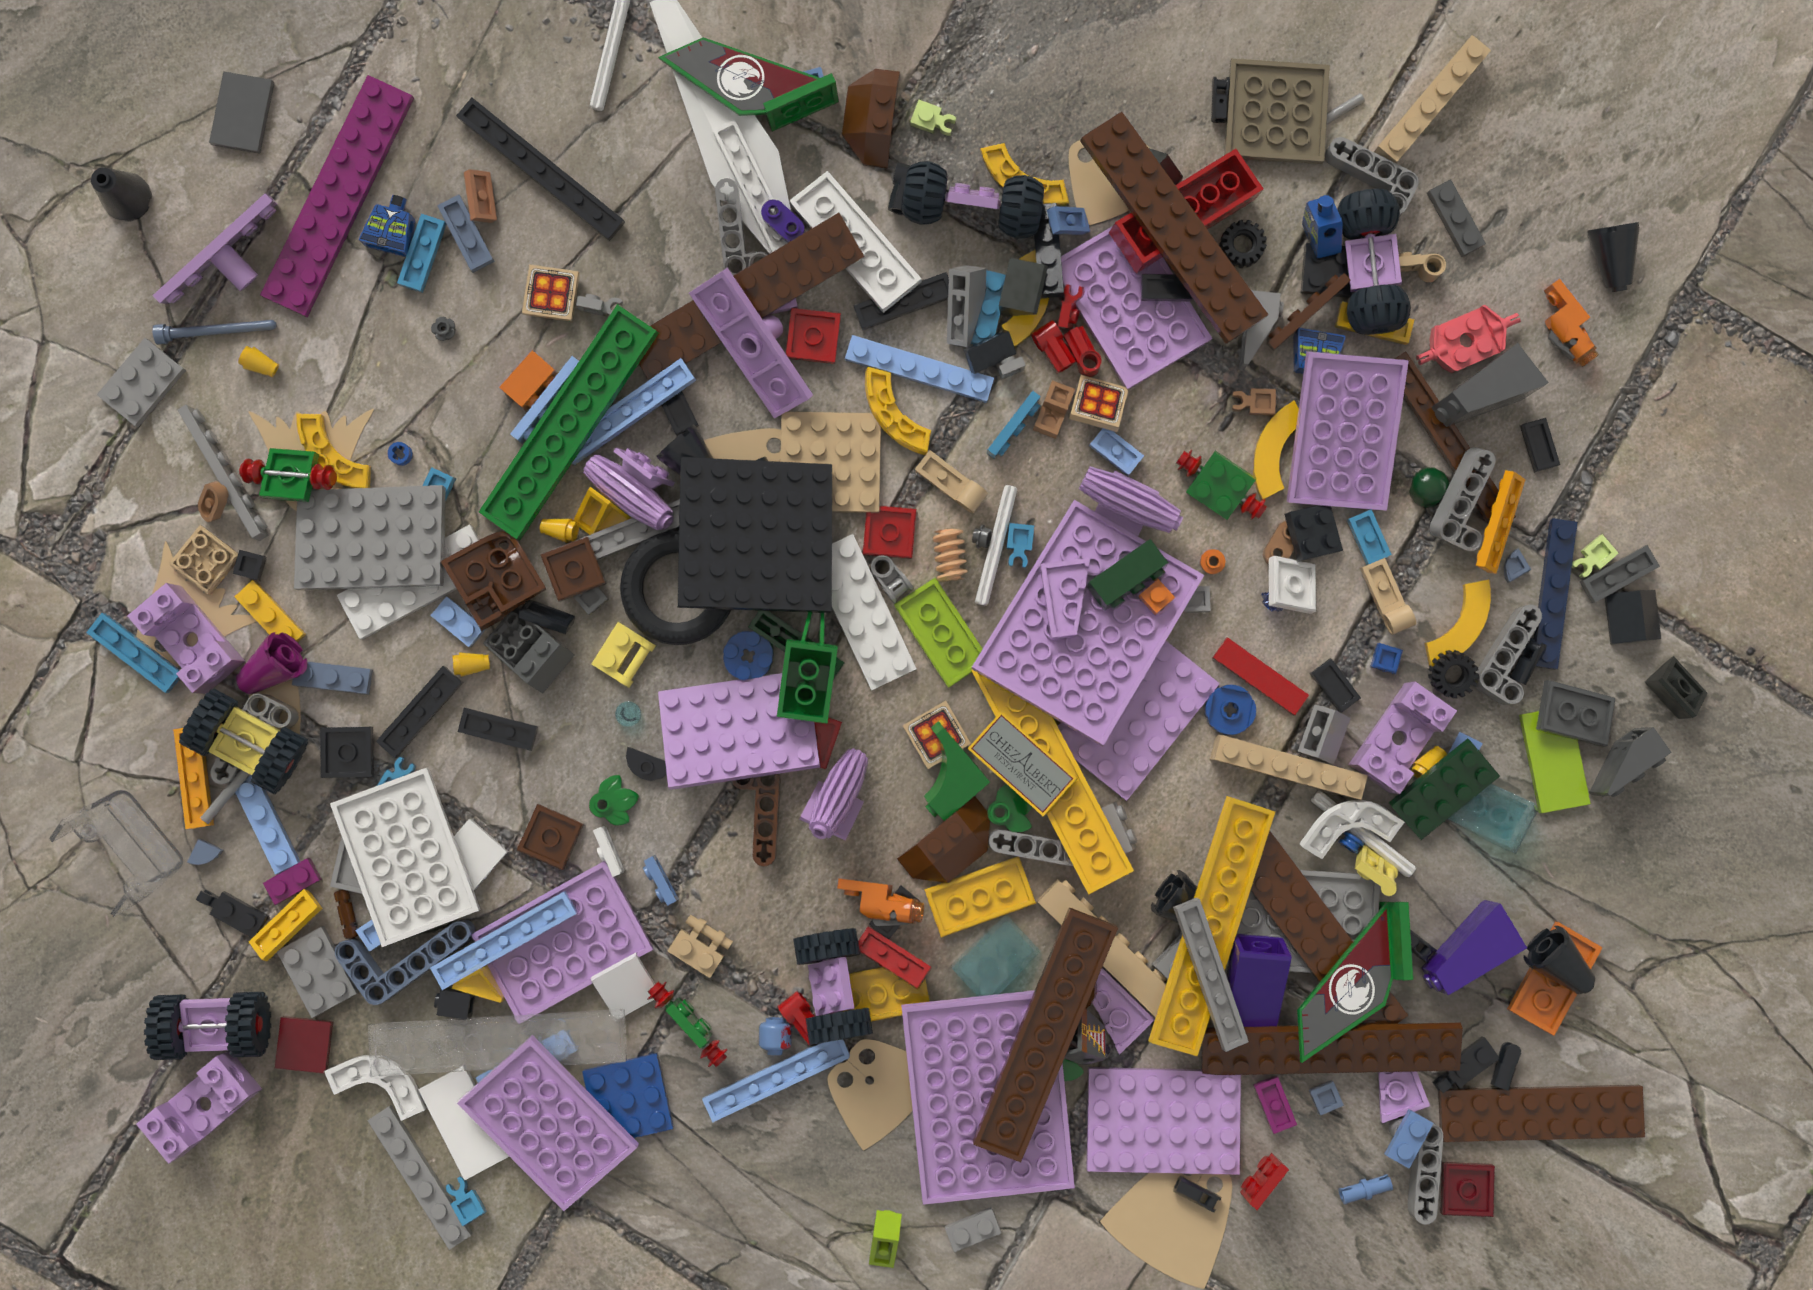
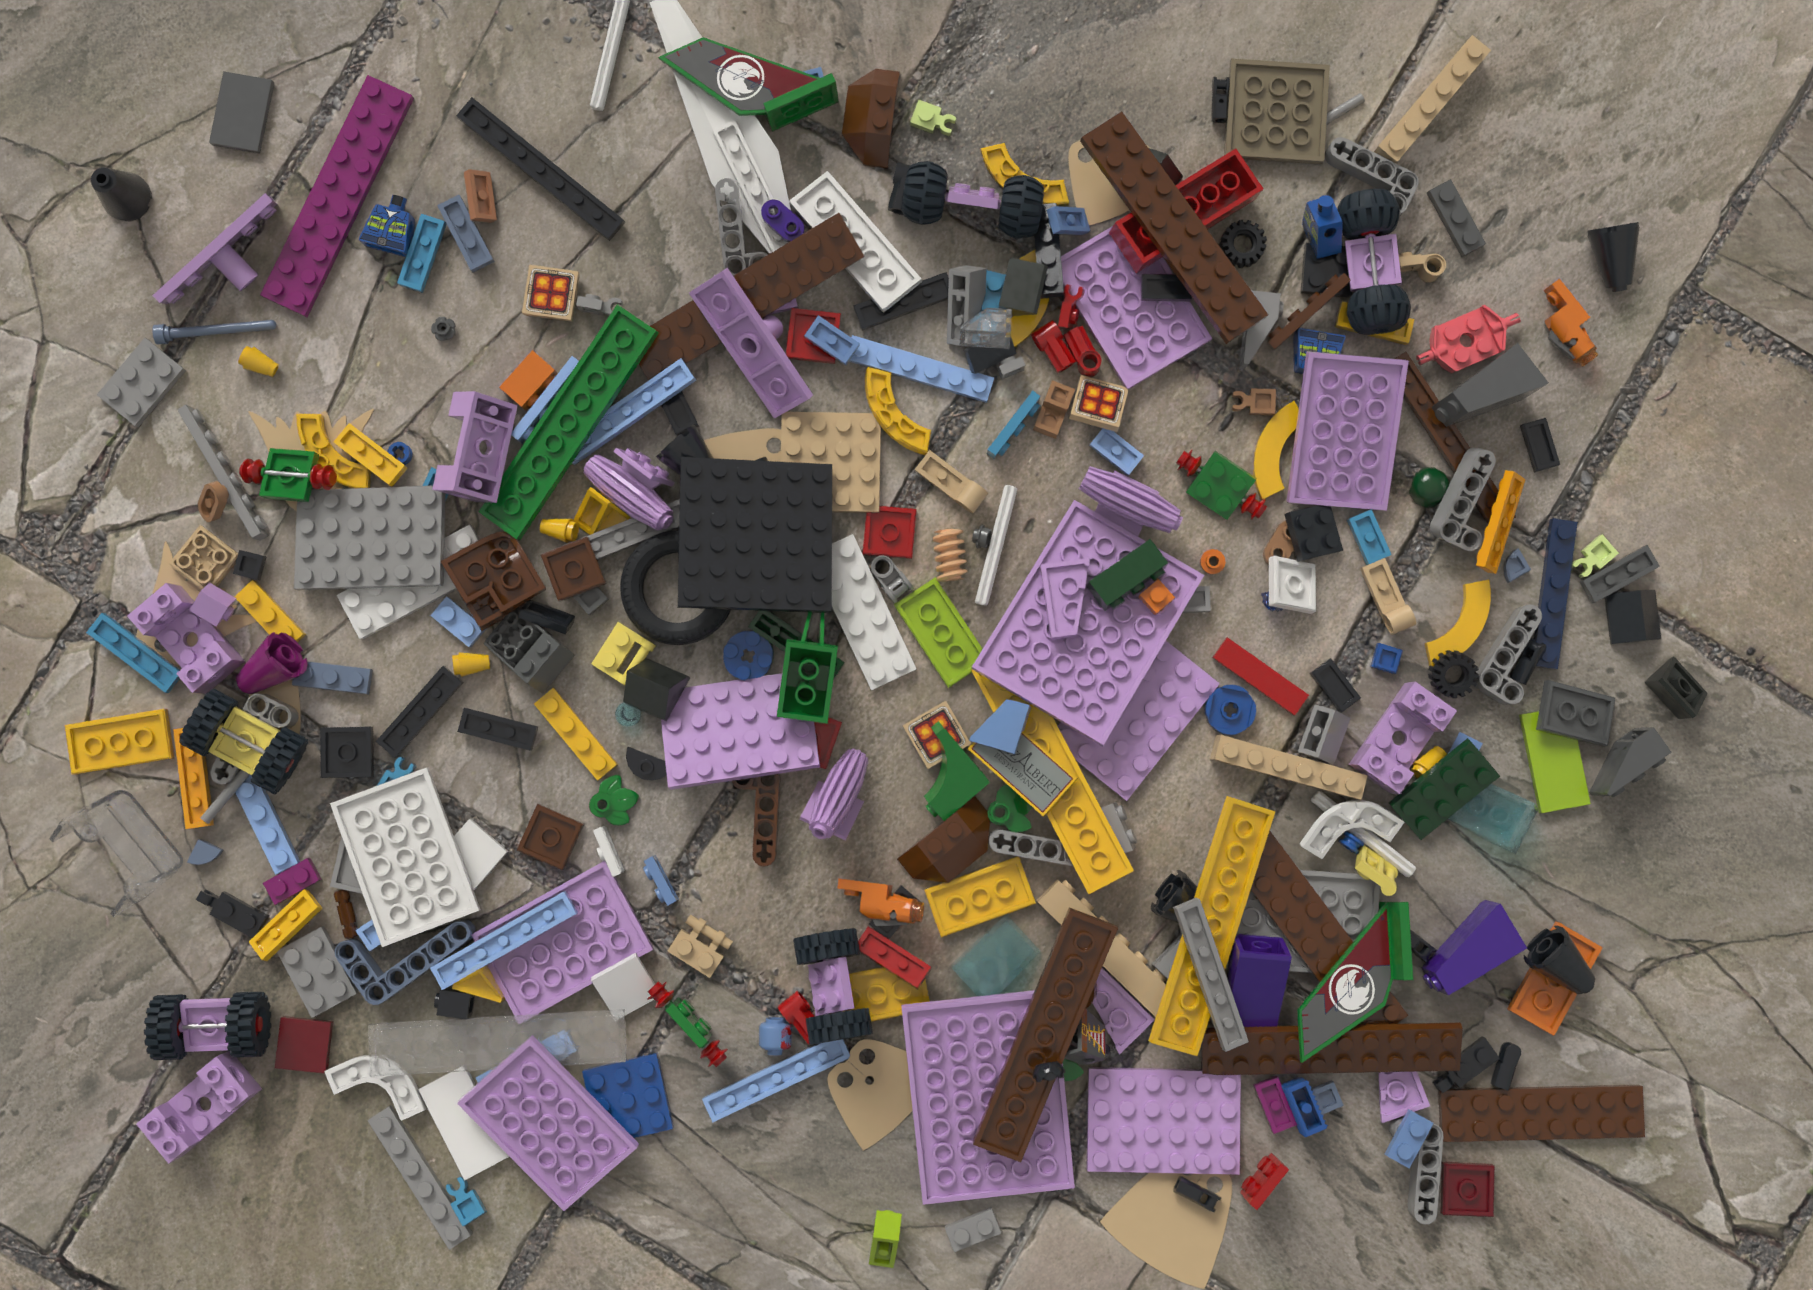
dark azure plate [1006,523,1034,568] -> none
medium blue pin [1338,1174,1393,1205] -> none
none -> yellow tile [65,709,174,775]
none -> lavender brick [189,582,236,626]
none -> yellow plate [333,423,408,487]
none -> lavender plate [432,391,518,503]
none -> yellow plate [534,688,618,781]
none -> pearl dark grey slope [623,659,690,721]
none -> medium blue plate [804,315,860,366]
none -> clear slope [960,308,1012,349]
none -> medium blue slope [969,699,1031,755]
none -> black plate [1033,1061,1066,1082]
none -> blue brick [1281,1076,1328,1137]

